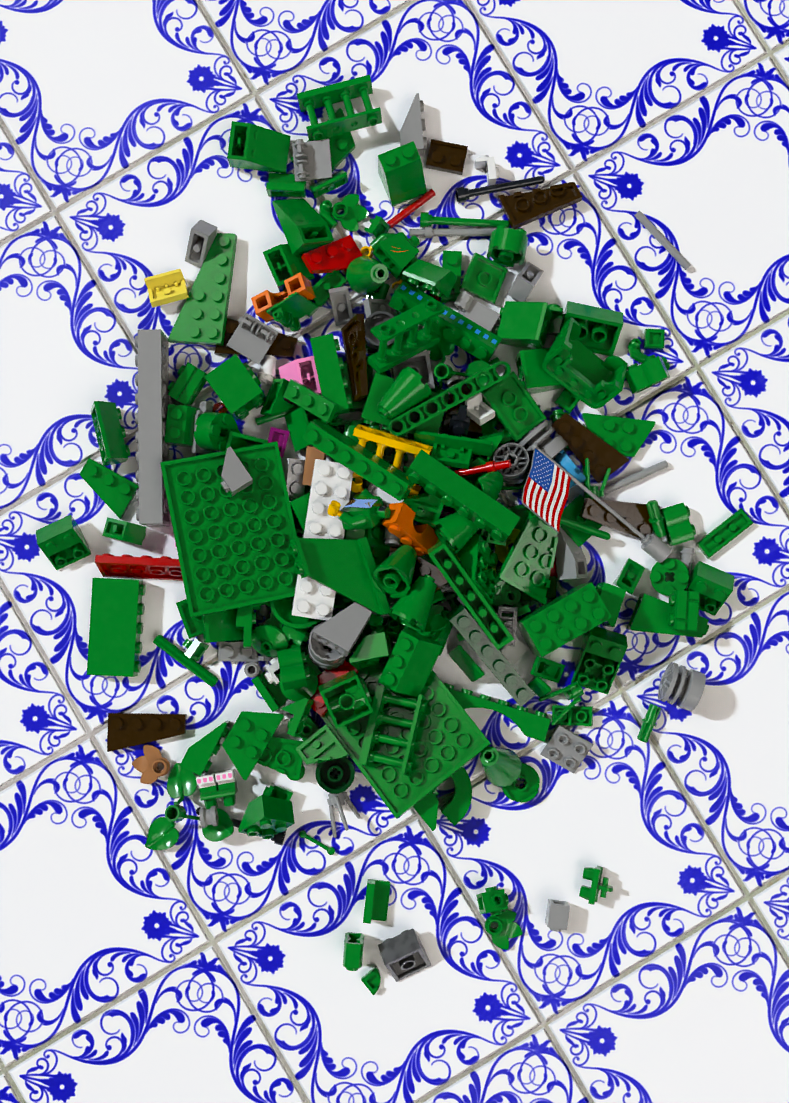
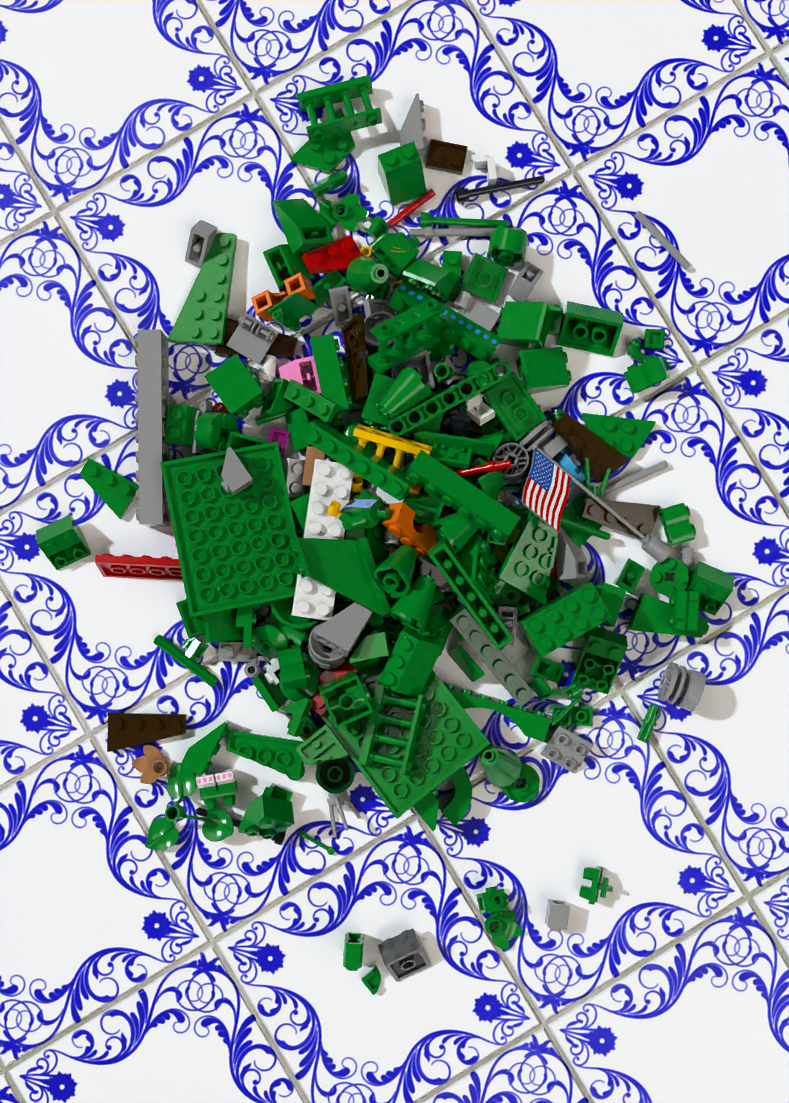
green brick [87,578,146,677] -> none
green slope [90,401,130,466] -> none
green slope [102,517,147,546] -> none
light yellow bracket [144,269,189,308] -> none
green brick [167,362,207,406] -> none
light grey wheel [199,806,219,828] -> none
green wing [222,711,285,781] -> none
green slope [227,121,291,174] -> none
green panel [266,173,306,198] -> none
light grey hinge [292,139,332,182] -> none
green panel [363,879,390,924] -> none
dark brown wing [498,182,582,229] -> none
green windscreen [542,317,628,409] -> none
green tile [554,388,580,414] -> none
green axle [646,500,667,538] -> none
green tile [696,508,753,559] -> none

